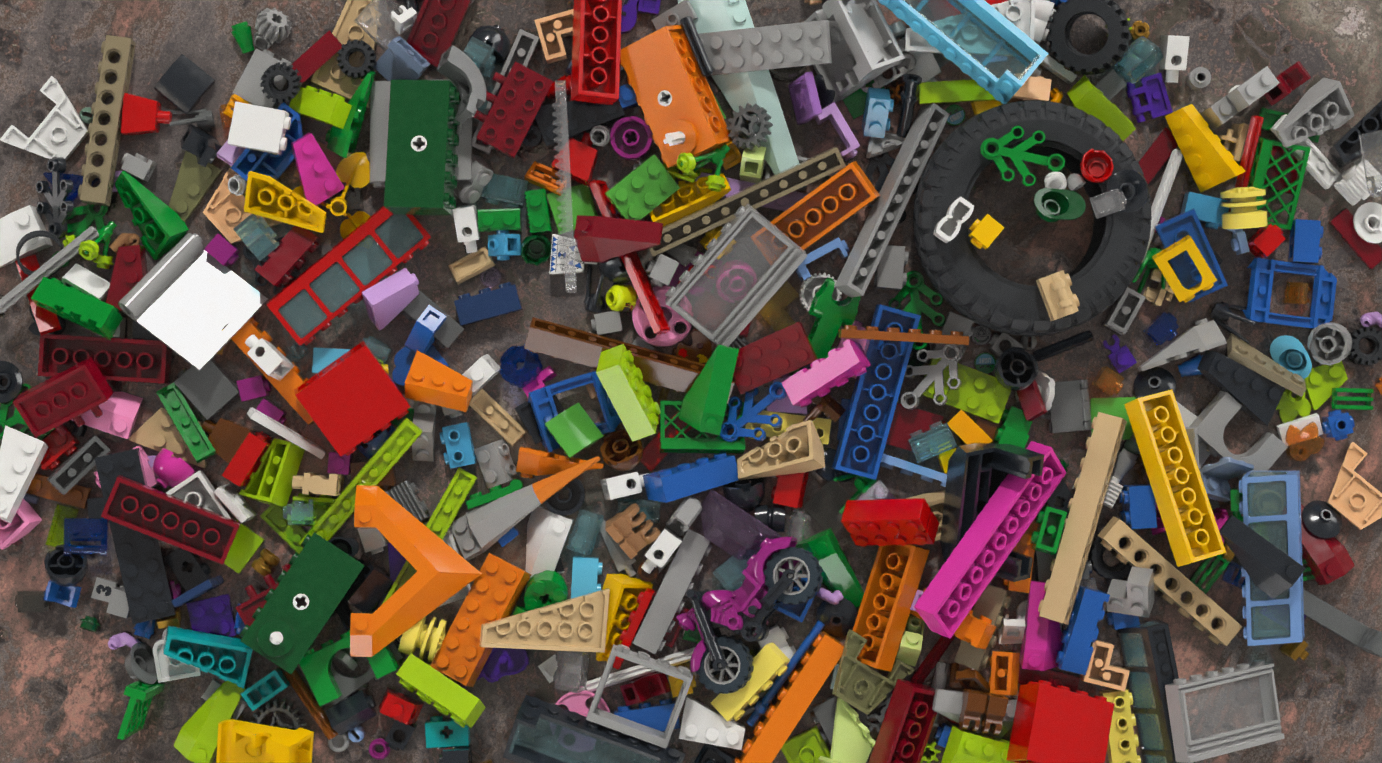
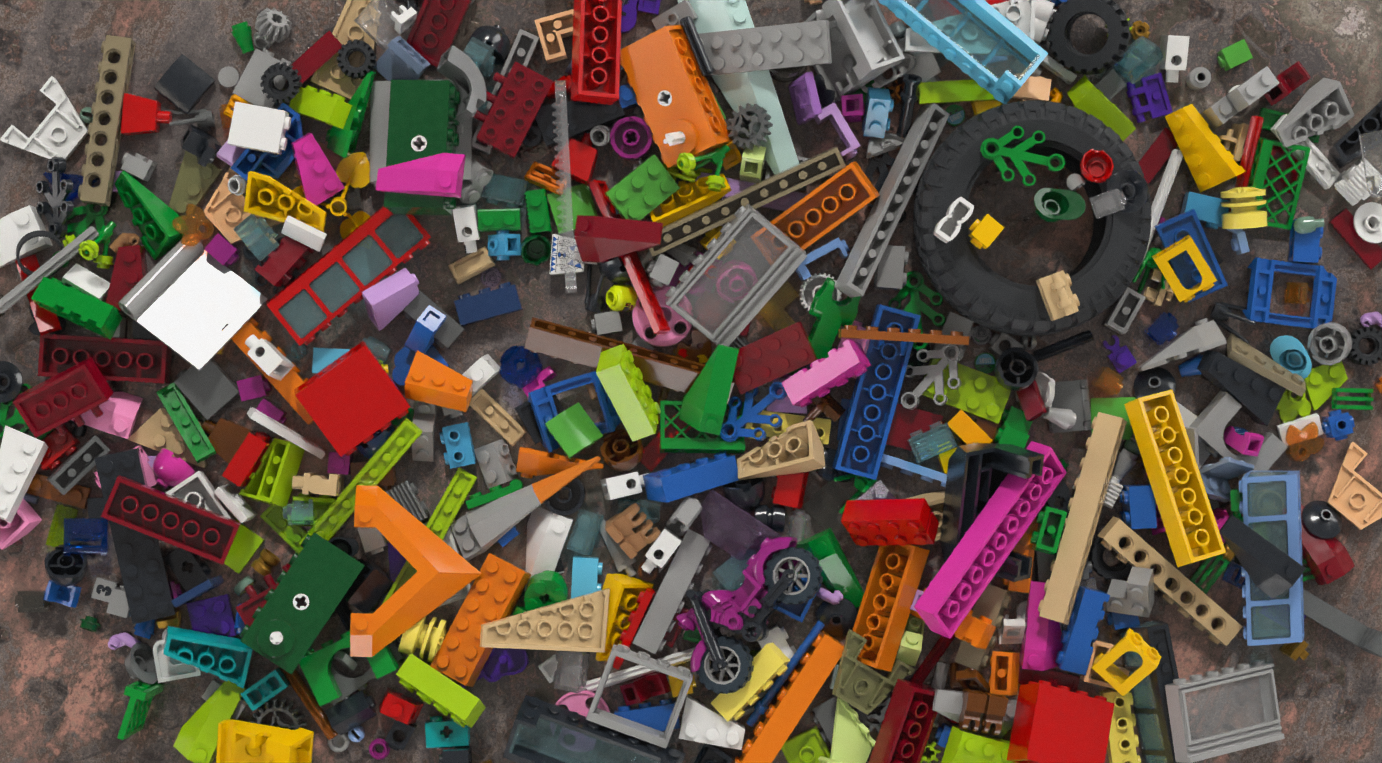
white tile [1044,171,1067,190] -> none
red brick [1247,224,1286,258] -> none
none -> clear orange plate [172,204,214,246]
none -> light grey tile [218,66,240,88]
none -> sand green tile [234,576,254,596]
none -> white tile [281,215,327,252]
none -> dark pink wedge [376,153,466,198]
none -> magenta brick [841,94,865,123]
none -> light grey cone [1043,407,1076,430]
none -> yellow panel [1091,628,1161,696]
none -> bright green brick [1217,39,1253,71]
none -> dark pink leg [1224,426,1265,457]
none -> sand green cylinder [1294,216,1325,234]

